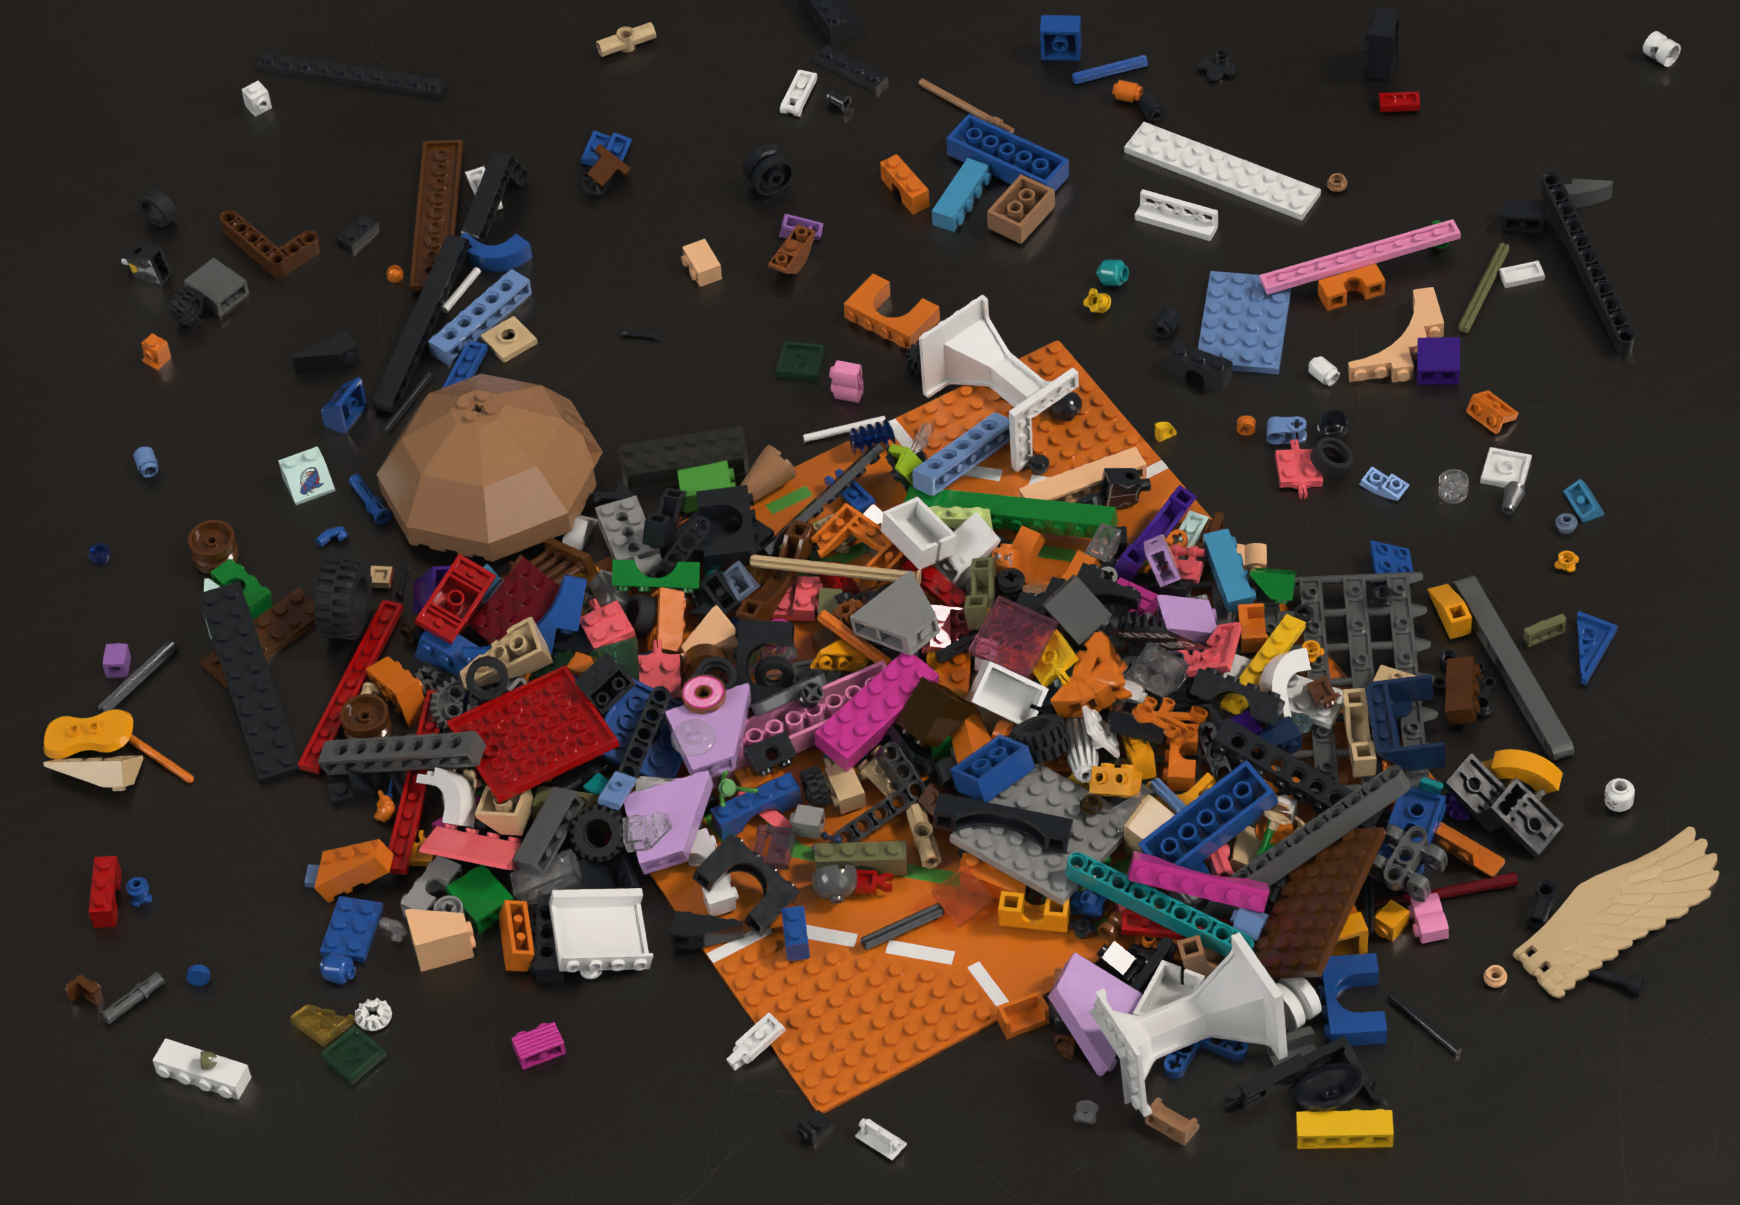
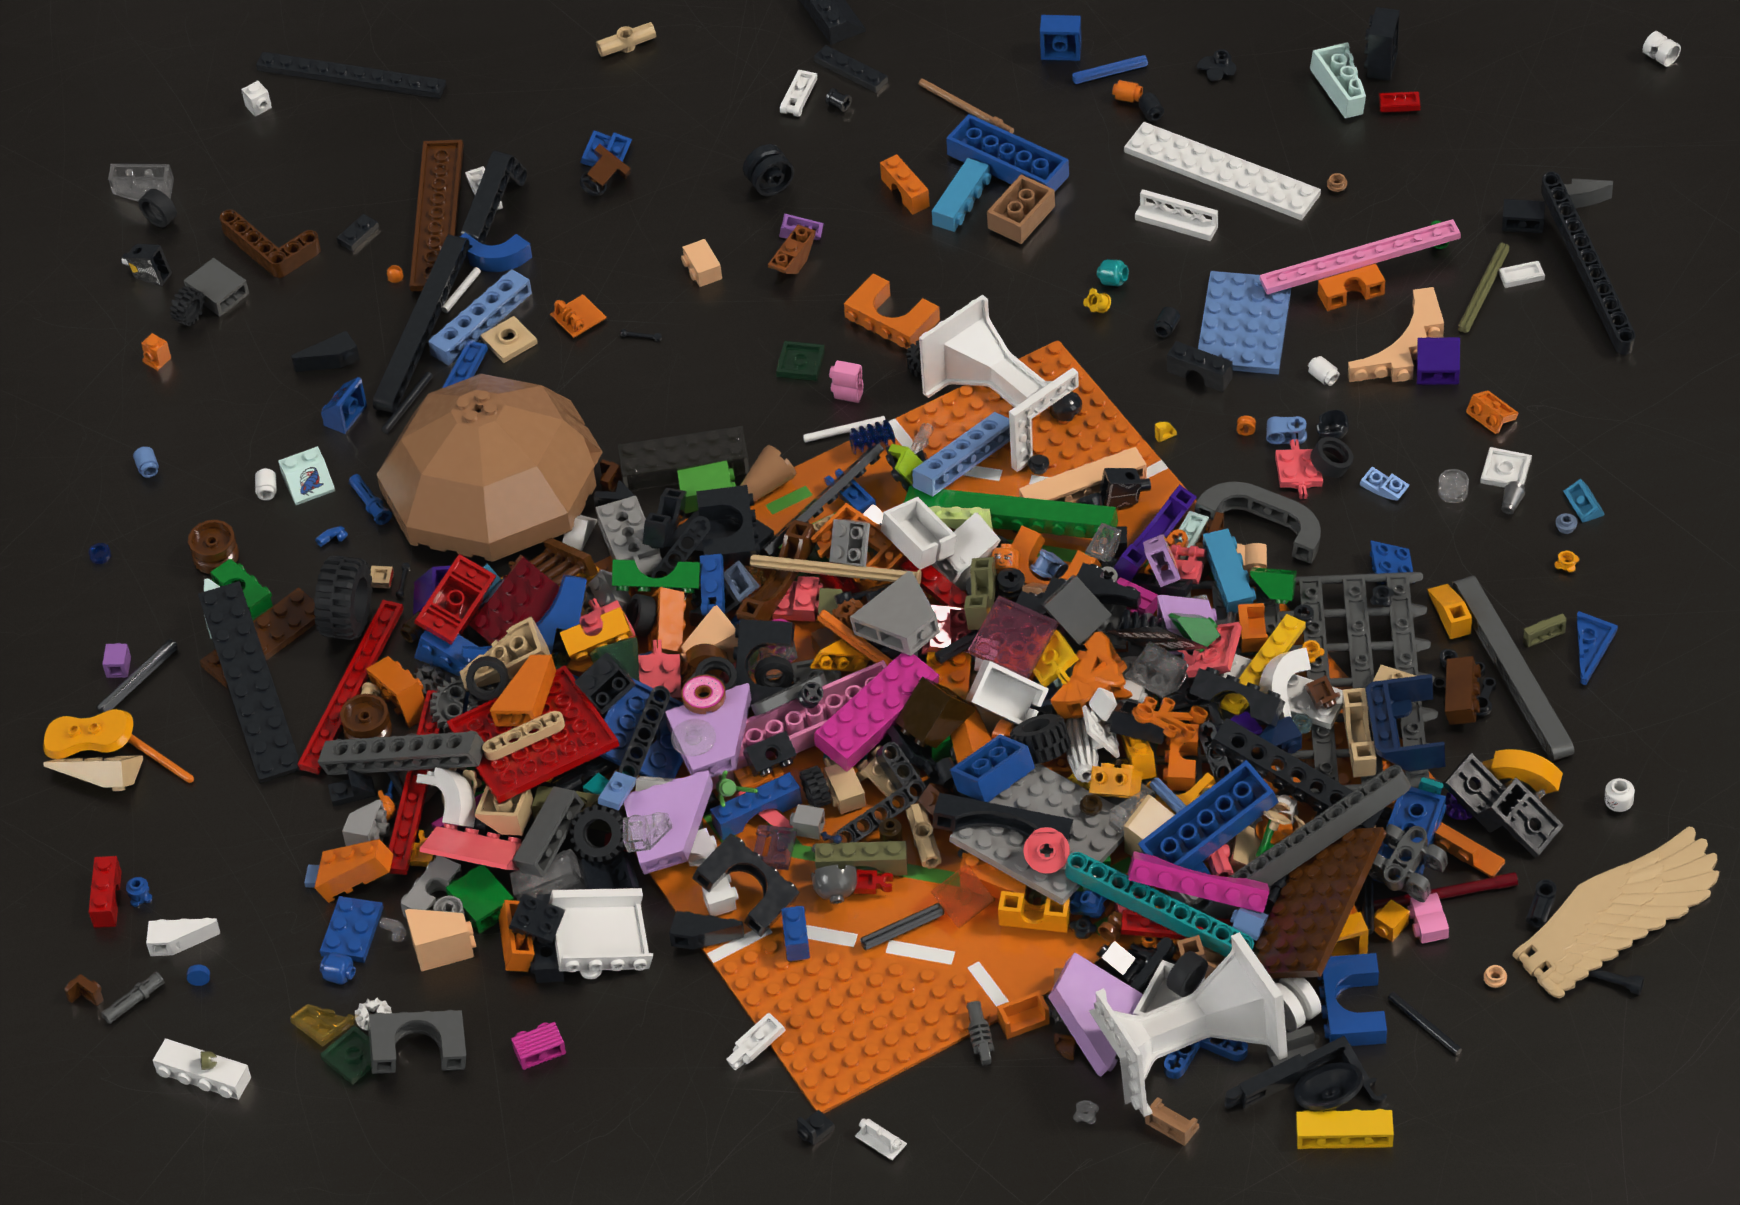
none -> clear wedge [108,164,174,202]
none -> white slope [146,918,220,956]
none -> white brick [255,468,277,500]
none -> light grey slope [342,800,390,846]
none -> dark grey arch [368,1010,466,1074]
none -> tan beam [482,711,565,760]
none -> orange slope [490,655,556,726]
none -> black hinge [509,893,565,945]
none -> orange hinge [550,294,607,338]
none -> light orange arch [560,607,633,661]
none -> reddish brown bracket [600,459,622,492]
none -> blue plate [700,554,725,616]
none -> light grey slope [829,519,870,567]
none -> dark brown brick [879,818,903,842]
none -> dark grey hinge [967,1001,994,1066]
none -> coral plate [1024,827,1070,874]
none -> medium blue piece [1029,549,1069,579]
none -> white slope [1089,688,1117,721]
none -> black tyre [1166,951,1208,997]
none -> green slope [1168,613,1220,652]
none -> dark grey arch [1195,482,1321,564]
none -> light aqua wedge [1310,42,1366,118]

